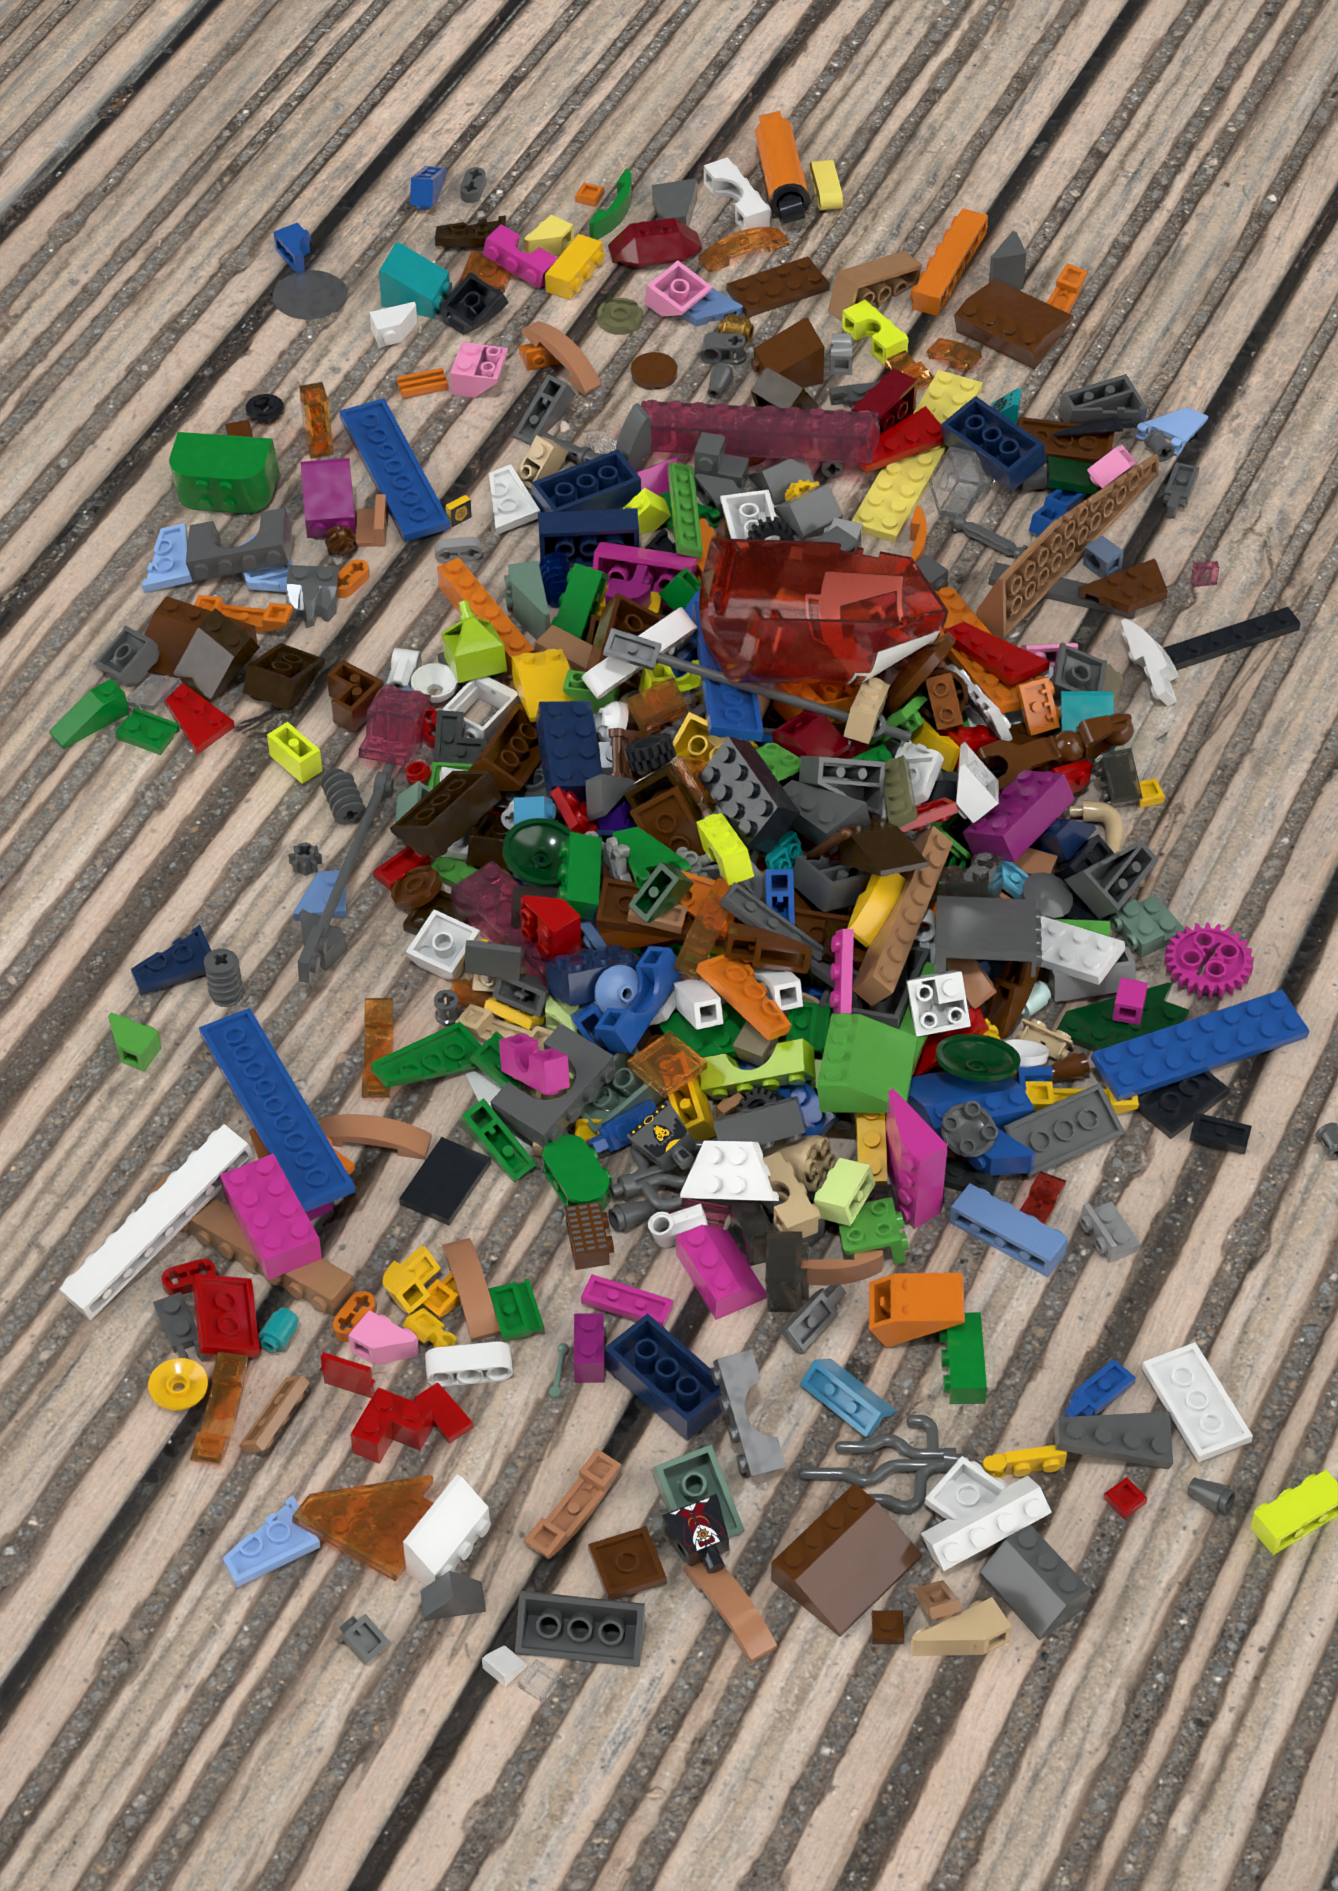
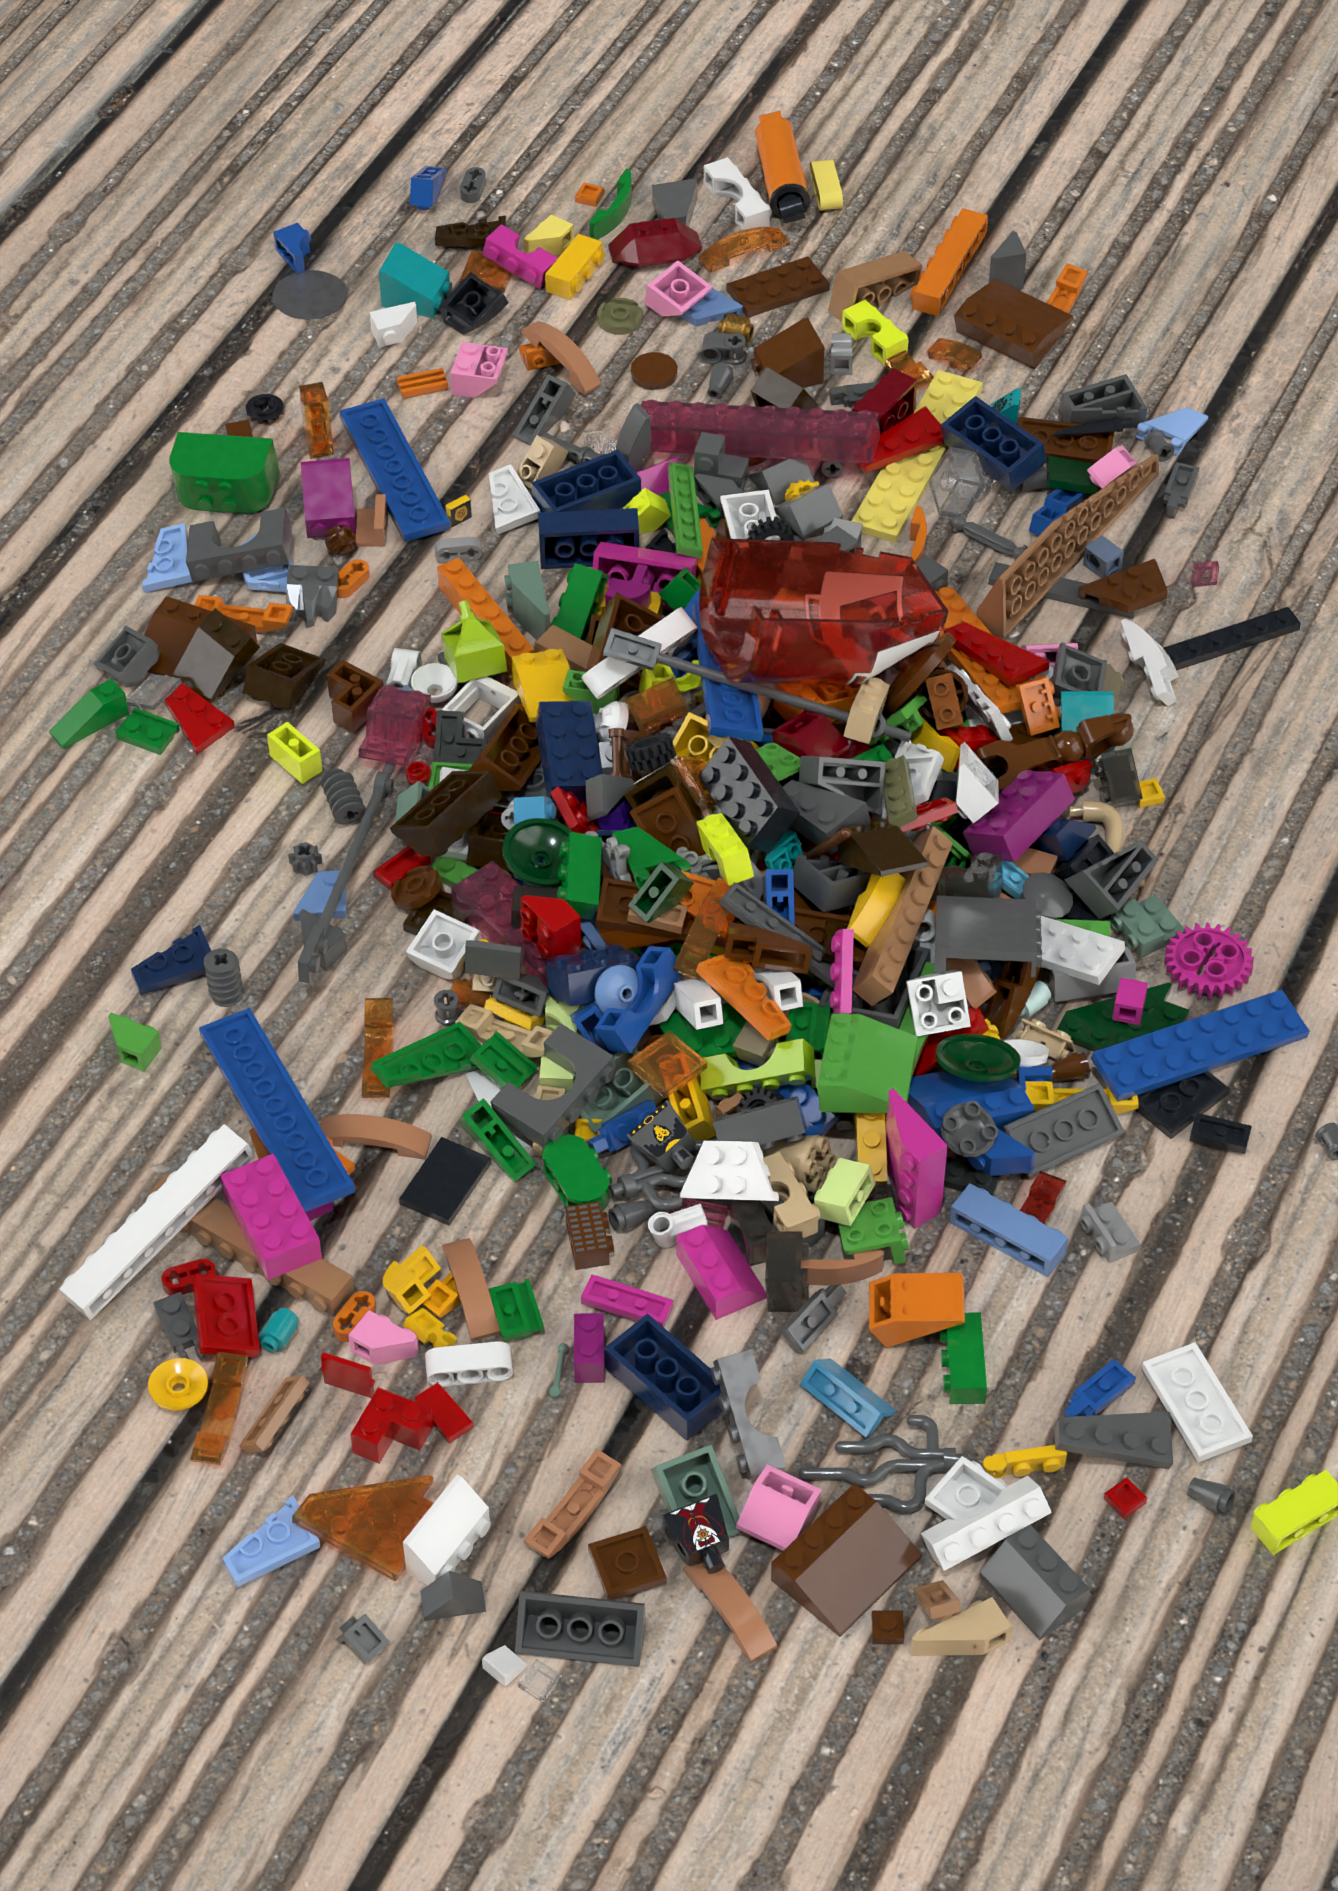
dark pink arch [499,1033,570,1095] -> none
clear blue piece [539,552,570,608] -> none
none -> bright pink slope [736,1464,822,1551]

